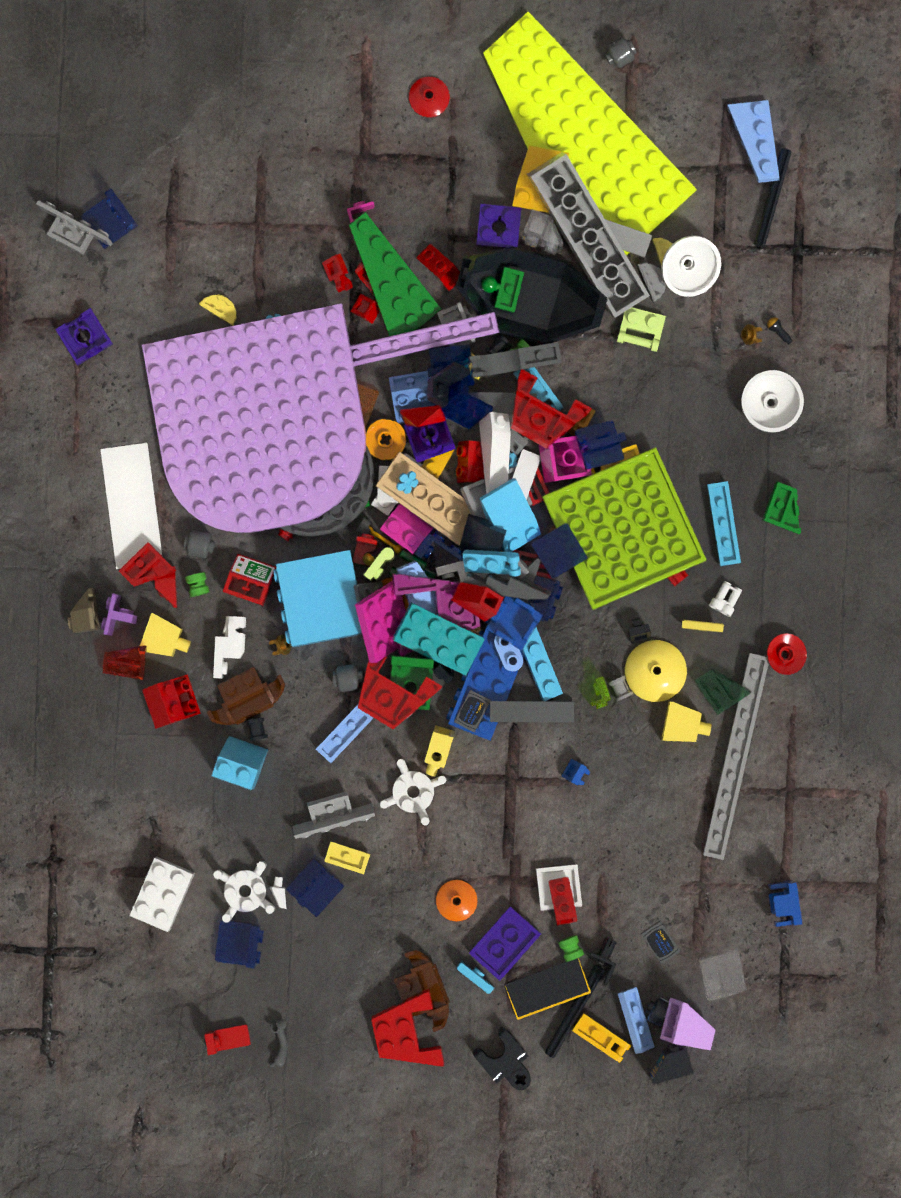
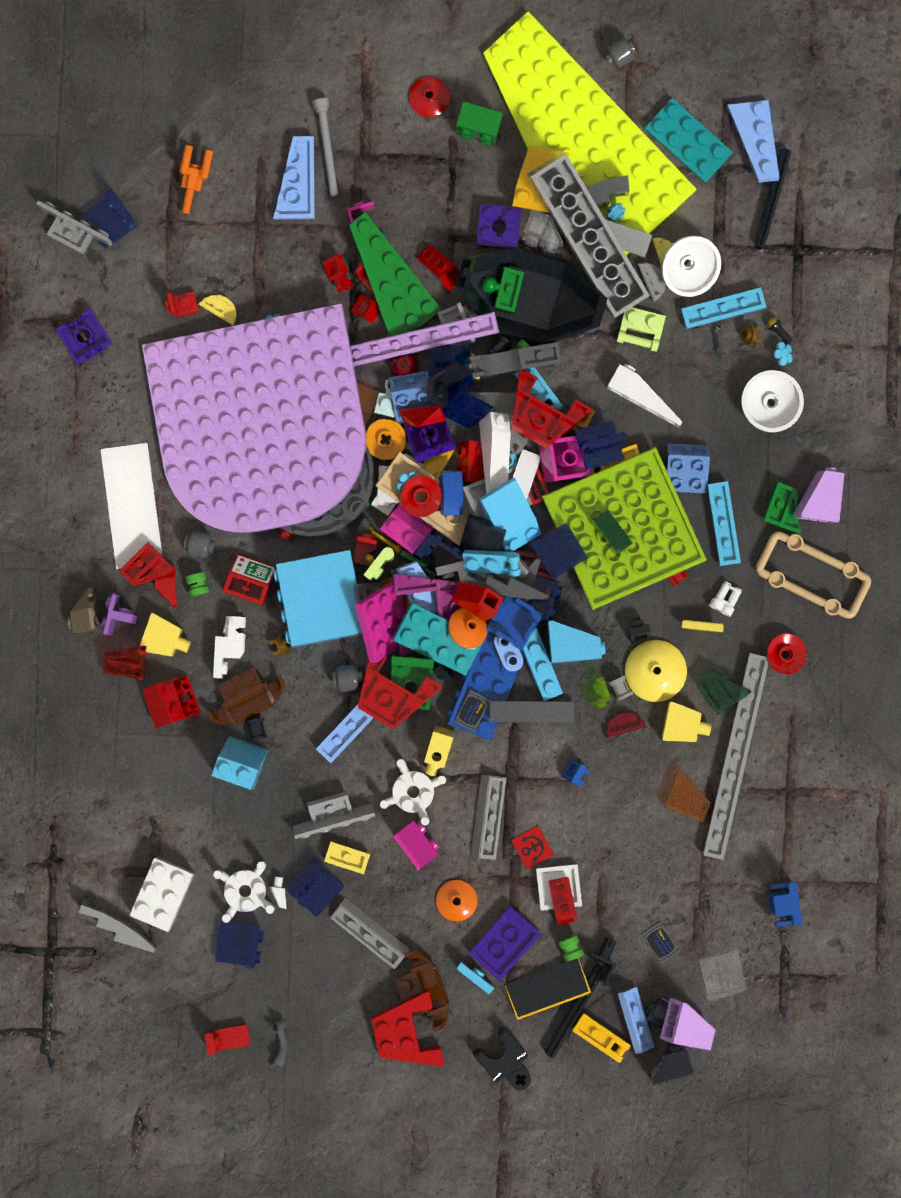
none -> light grey slope [79,903,157,953]
none -> red bracket [164,291,199,318]
none -> orange plant [179,145,213,214]
none -> light blue wing [273,136,315,220]
none -> light grey piece [312,98,338,197]
none -> light grey slope [330,898,410,969]
none -> light aqua plate [374,380,395,418]
none -> dark red brick [389,354,418,376]
none -> dark pink slope [393,820,439,870]
none -> red dish [400,475,442,517]
none -> blue slope [439,470,463,516]
none -> orange dish [448,608,487,649]
none -> green brick [456,102,503,146]
none -> light grey slope [471,774,507,860]
none -> red sticker [511,826,554,870]
none -> medium azure slope [547,621,605,663]
none -> dark grey slope [587,175,630,206]
none -> dark green panel [591,510,633,556]
none -> dark red tile [606,712,646,738]
none -> medium azure plate [607,203,626,222]
none -> white slope [607,364,682,428]
none -> teal plate [644,98,733,184]
none -> clear orange wing [664,770,711,823]
none -> medium blue bracket [667,444,710,493]
none -> medium azure plate [681,288,766,329]
none -> tan bar [756,531,871,619]
none -> medium azure plant [774,342,793,366]
none -> lavender slope [793,467,844,523]

